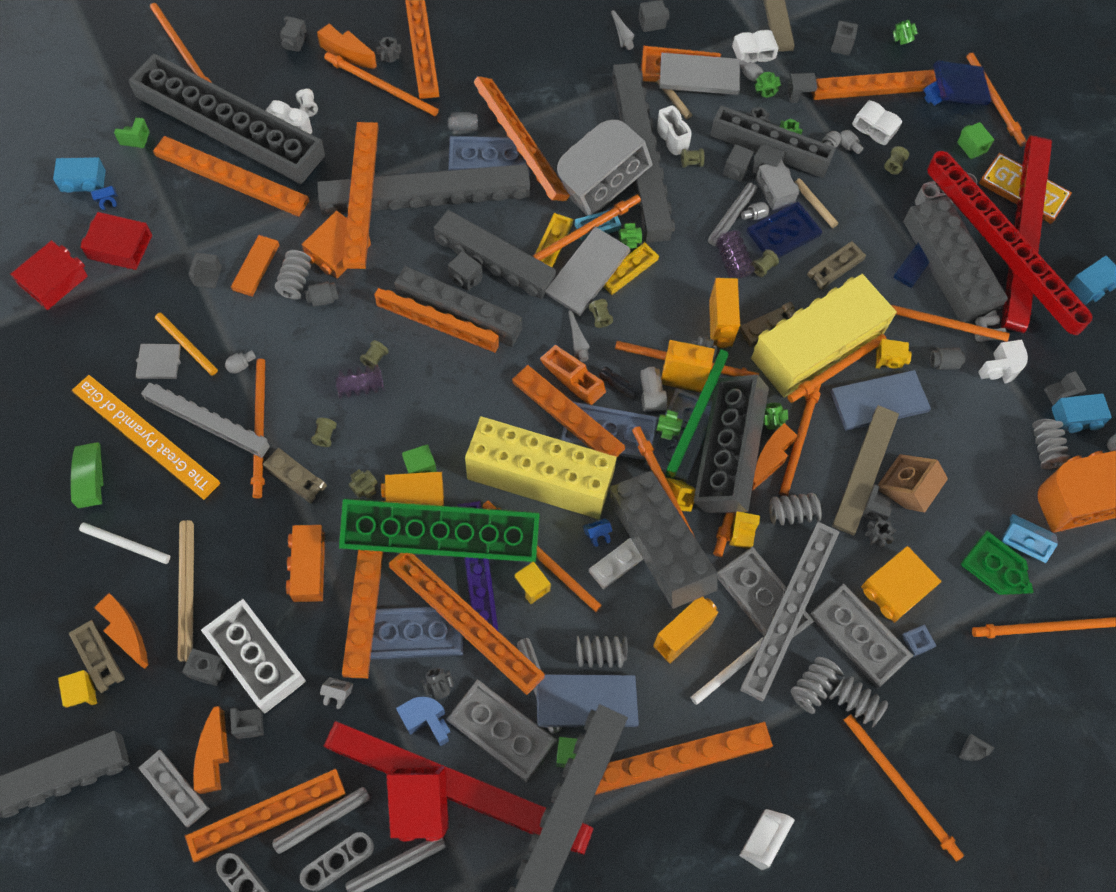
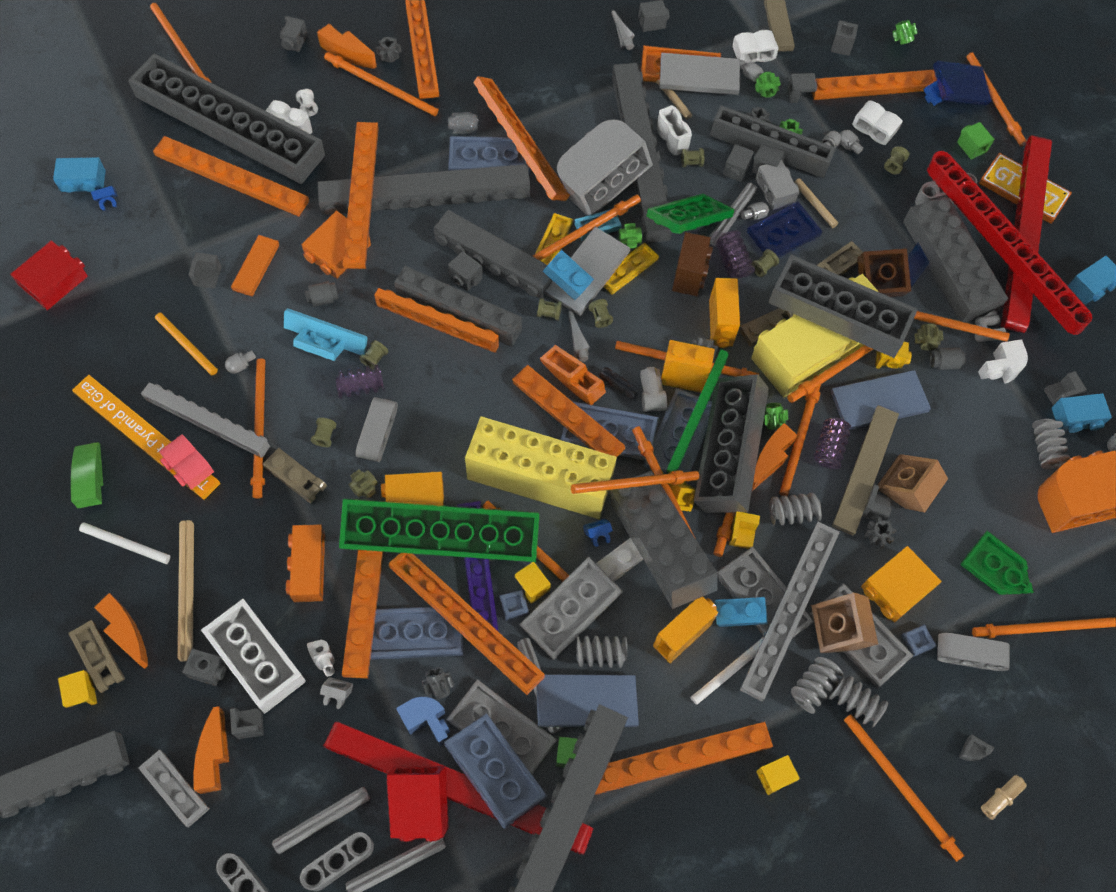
red brick [81,212,152,270] -> none
bright green panel [114,118,150,148] -> none
light grey piece [136,344,181,379] -> none
orange plate [185,769,346,862] -> none
light grey piece [275,250,311,300] -> none
bright green panel [402,444,437,474] -> none
bright green gear [656,410,683,440] -> none
white tile [739,809,795,870] -> none
dark azure panel [1001,514,1058,563] -> none
none -> coral brick [159,434,214,490]
none -> medium azure bracket [284,308,368,361]
none -> white piece [307,640,335,677]
none -> light grey beam [356,397,398,462]
none -> sand blue tile [444,714,547,829]
none -> sand blue tile [499,589,529,620]
none -> light grey tile [519,557,623,660]
none -> olive bush [537,298,562,321]
none -> dark azure brick [543,250,594,300]
none -> orange bar [571,470,699,494]
none -> green plate [646,194,735,234]
none -> reddish brown brick [672,232,713,296]
none -> dark azure brick [715,597,768,627]
none -> yellow panel [756,755,799,795]
none -> dark grey brick [768,255,918,358]
none -> medium nougat slope [811,593,878,653]
none -> clear purple piece [813,418,851,470]
none -> reddish brown brick [857,248,911,297]
none -> olive gear [915,323,944,351]
none -> light grey beam [937,633,1010,671]
none -> tan axle [981,775,1027,820]

